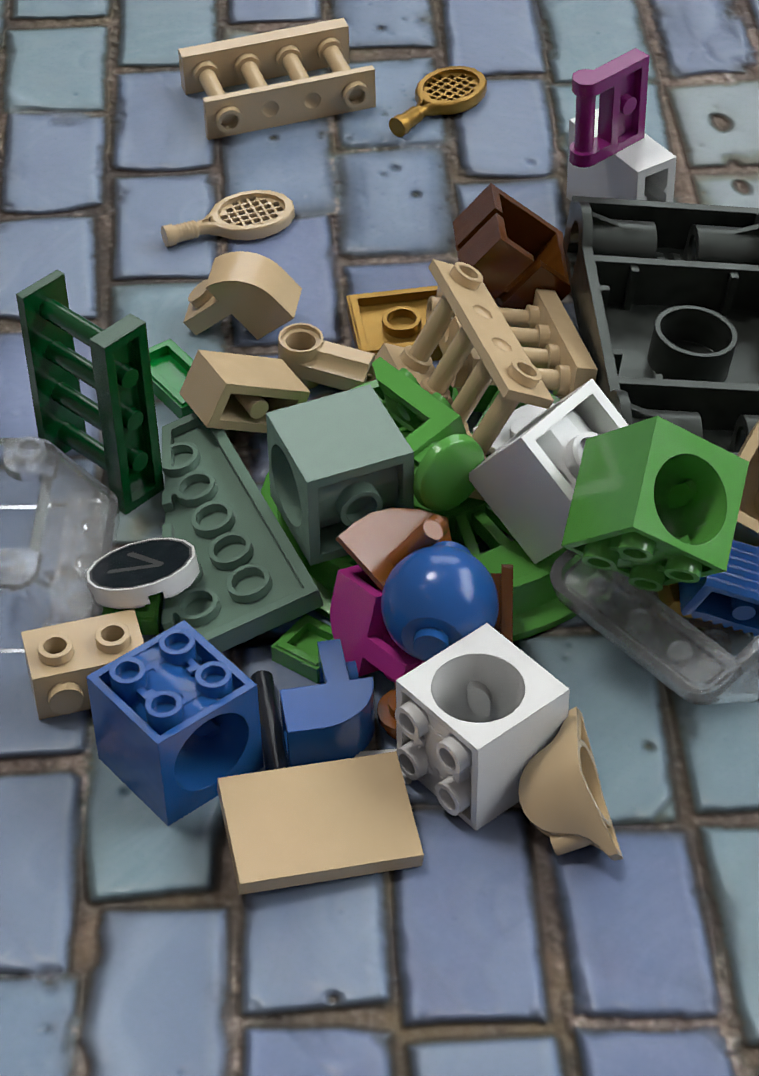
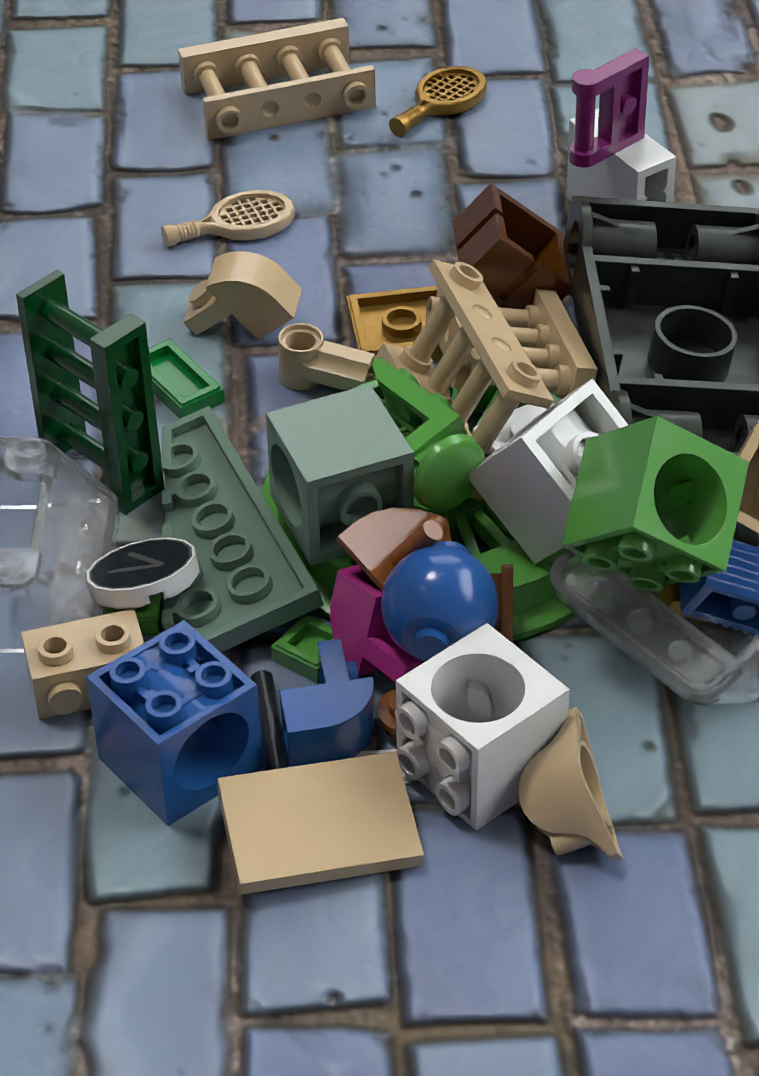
tan brick [179,349,311,433] -> none

